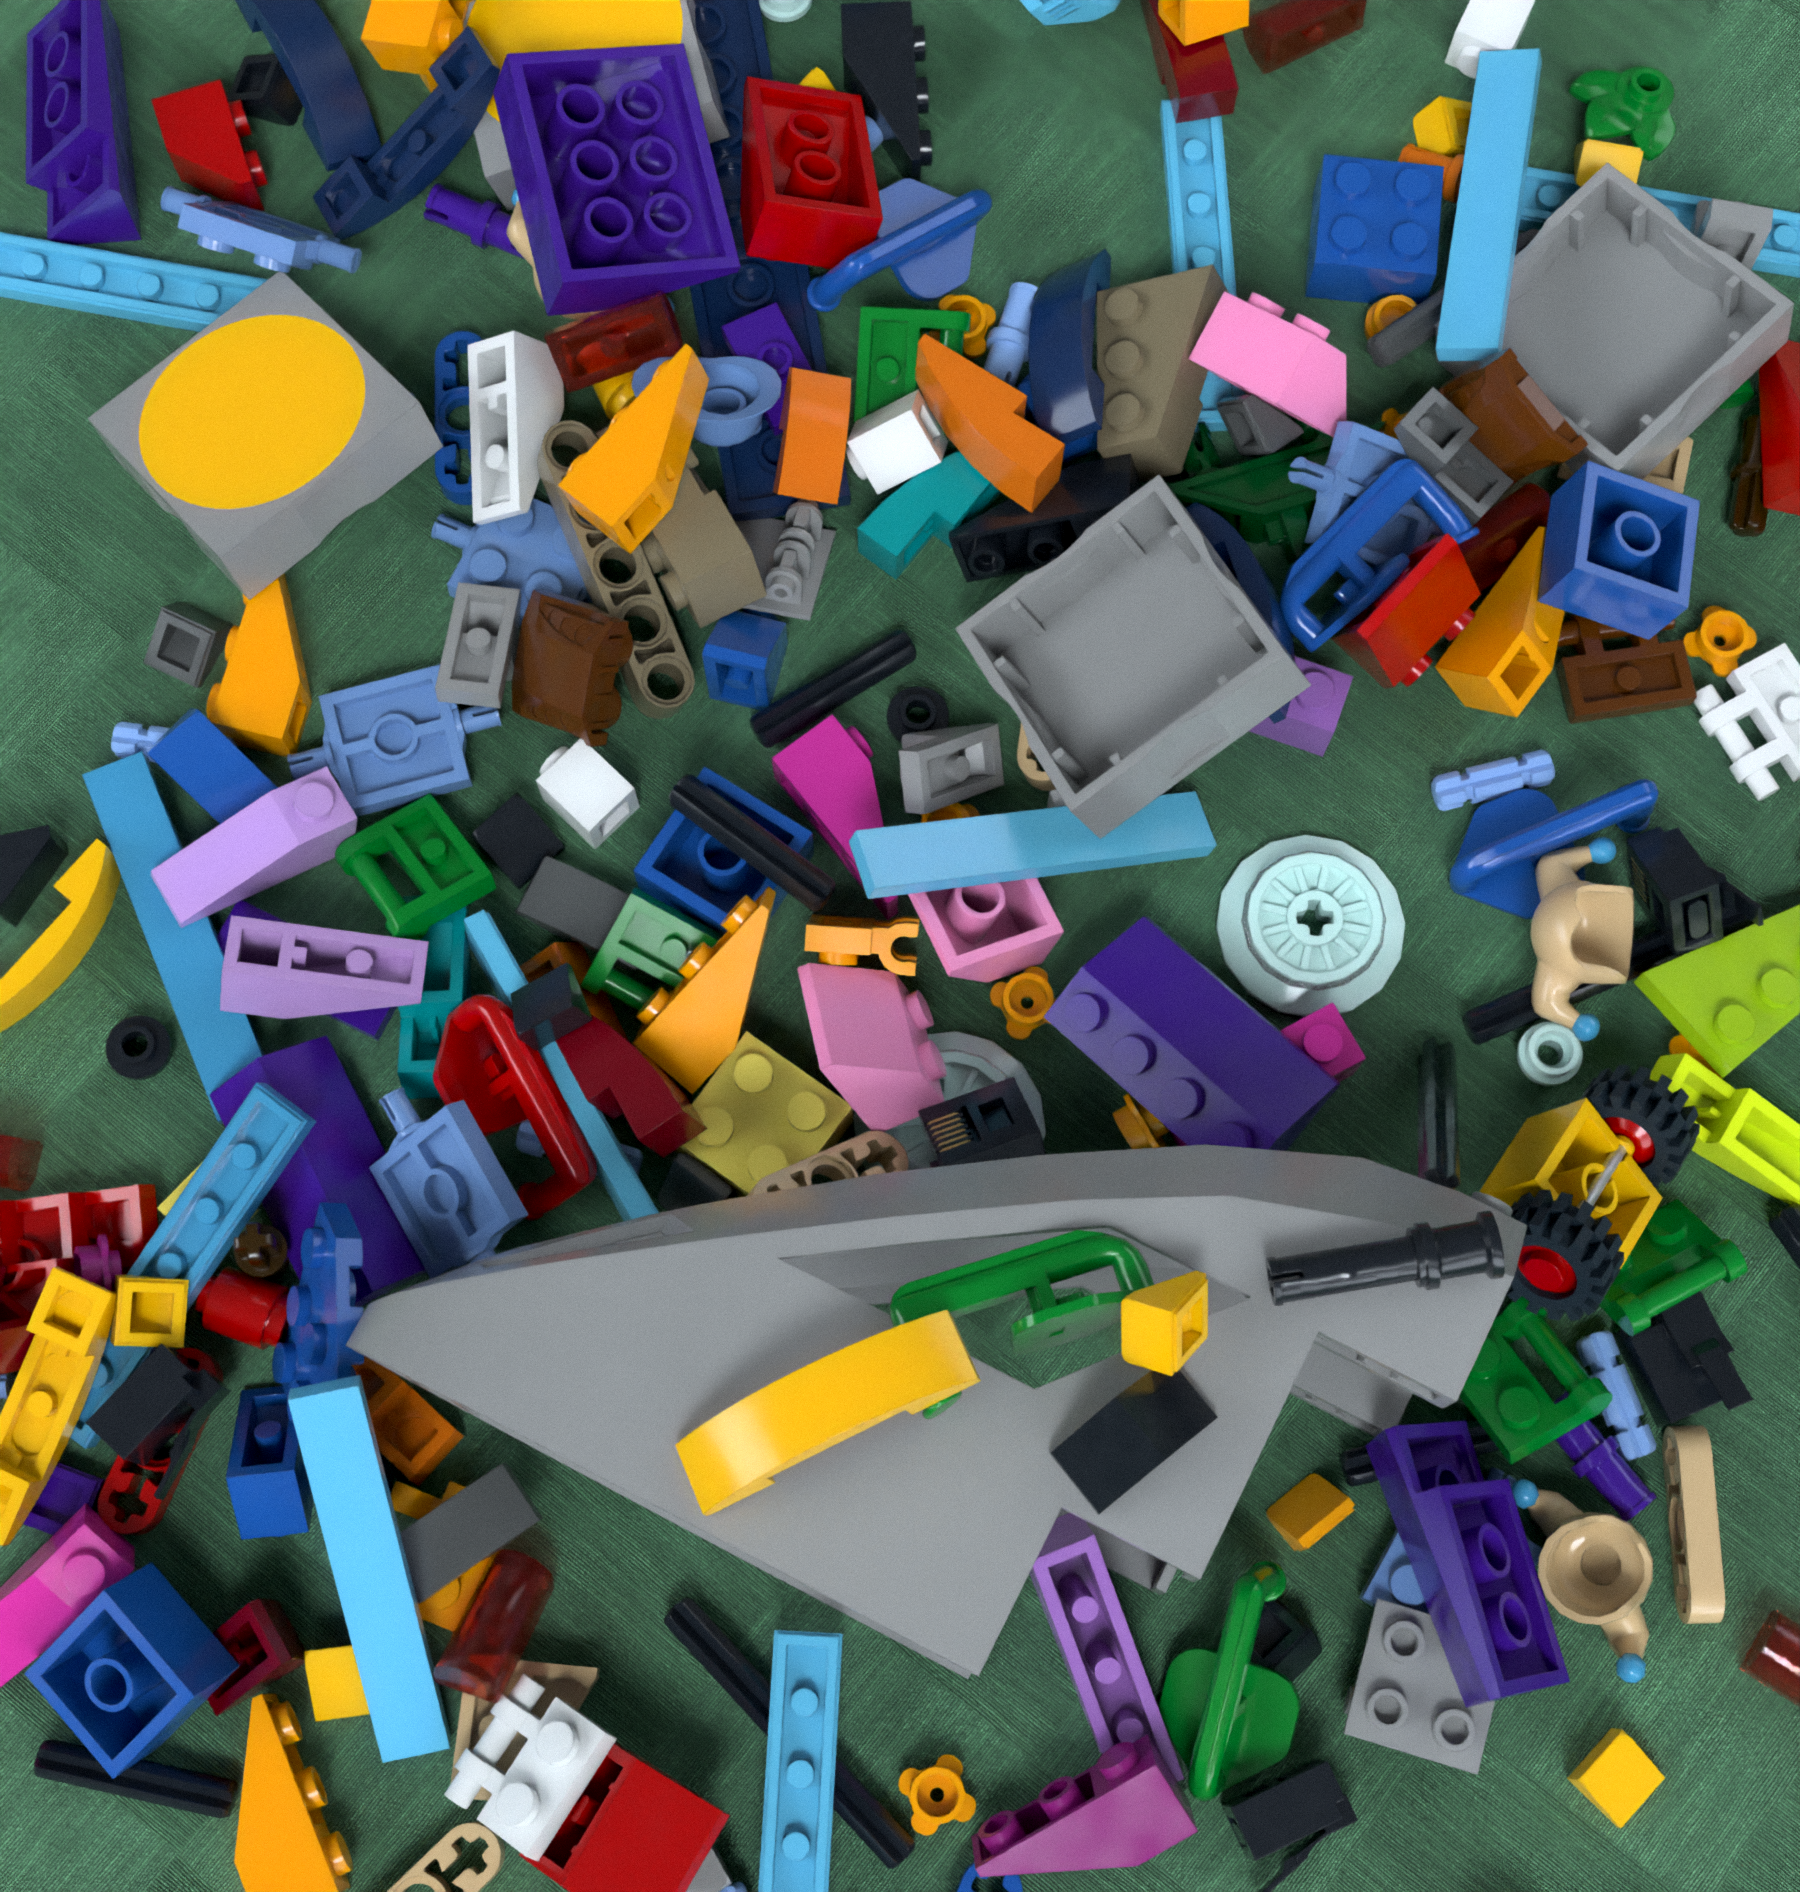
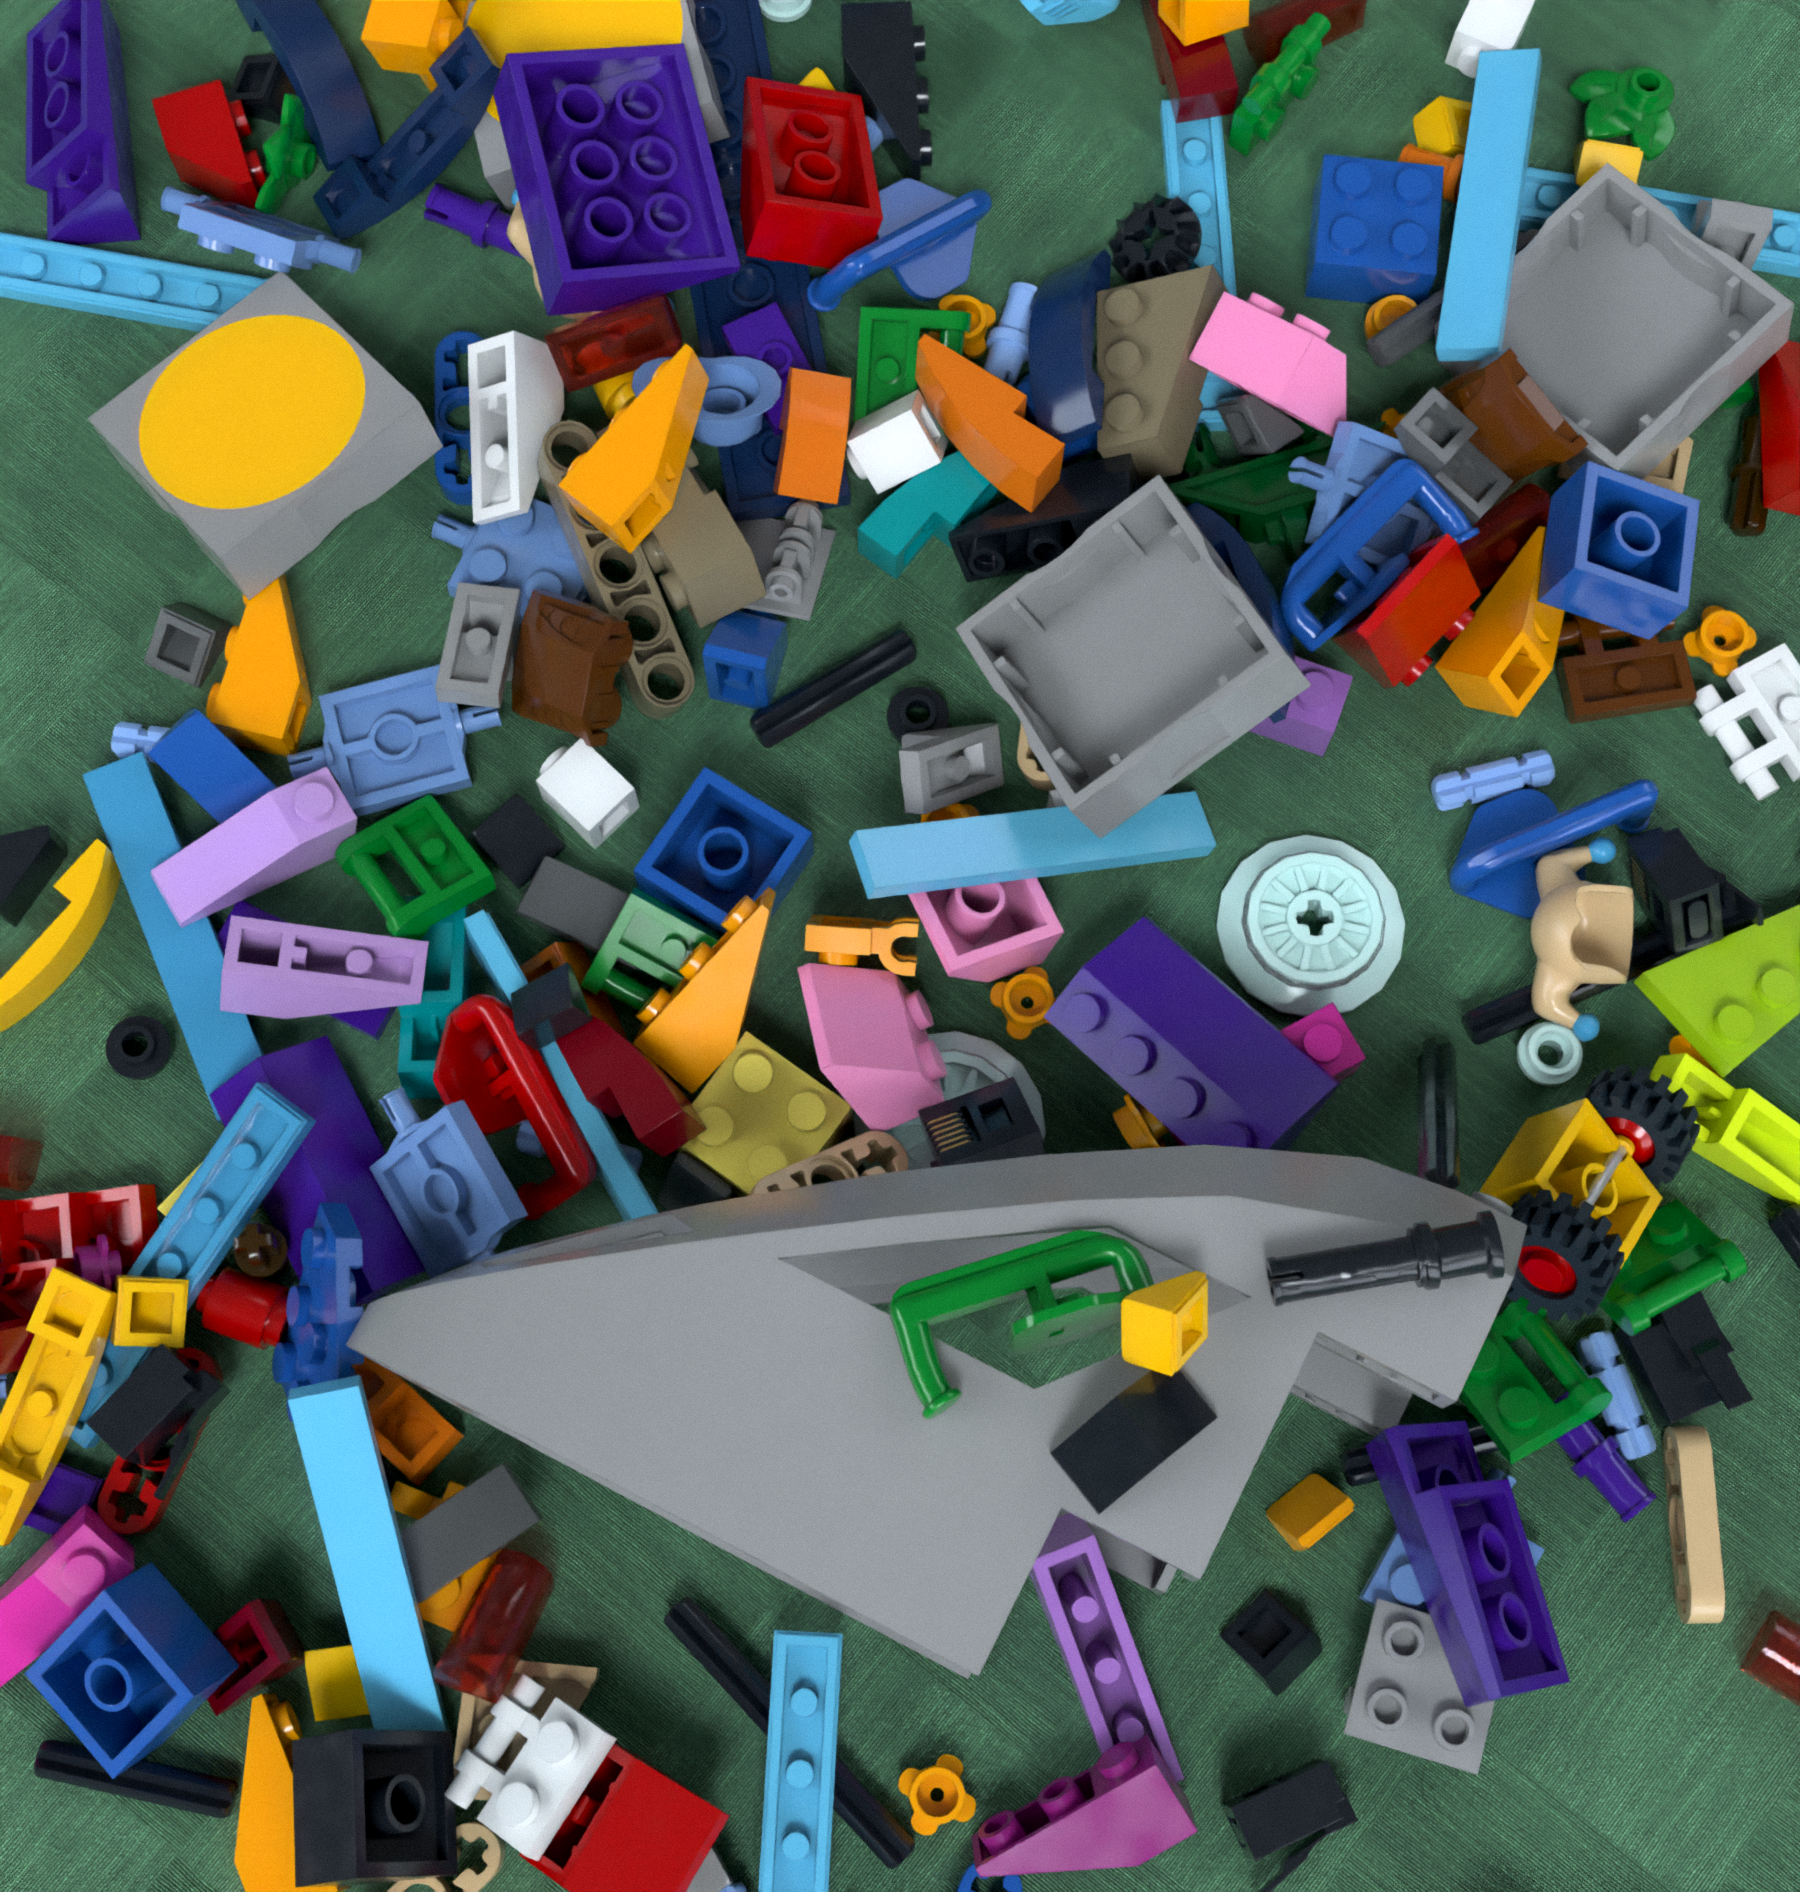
blue slope [226,1386,314,1540] -> none
black axle [669,774,835,911] -> none
yellow slope [675,1310,981,1516] -> none
dark pink slope [772,714,898,920] -> none
green piece [1159,1561,1300,1801] -> none
tan piece [1511,1479,1653,1683] -> none
yellow slope [1567,1728,1665,1829] -> none
none -> green plate [255,93,317,215]
none -> black slope [292,1729,458,1888]
none -> black gear [1108,193,1202,284]
none -> green plate [1228,12,1331,157]

